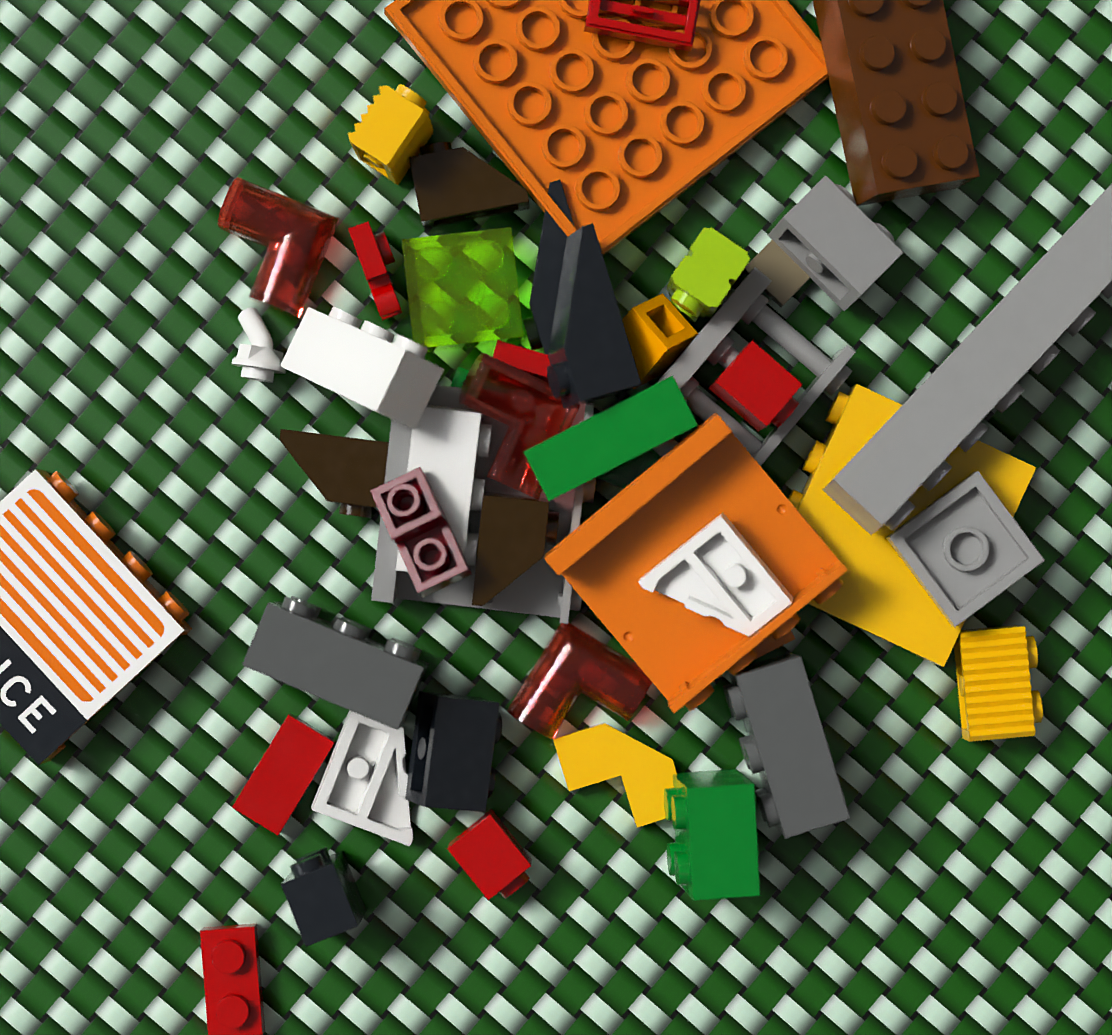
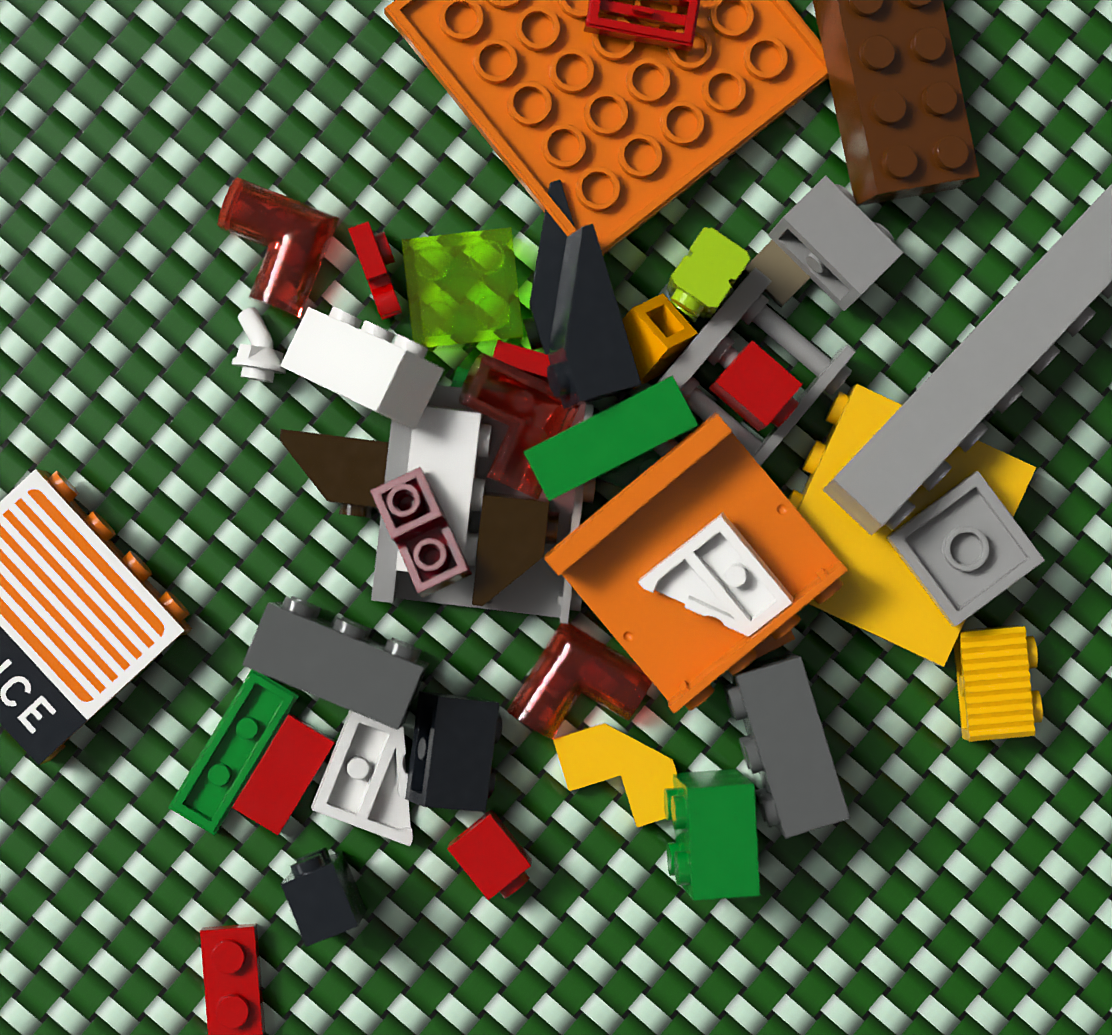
yellow brick [348,84,434,185] -> none
dark brown slope [409,142,530,229] -> none
none -> green tile [168,669,300,836]

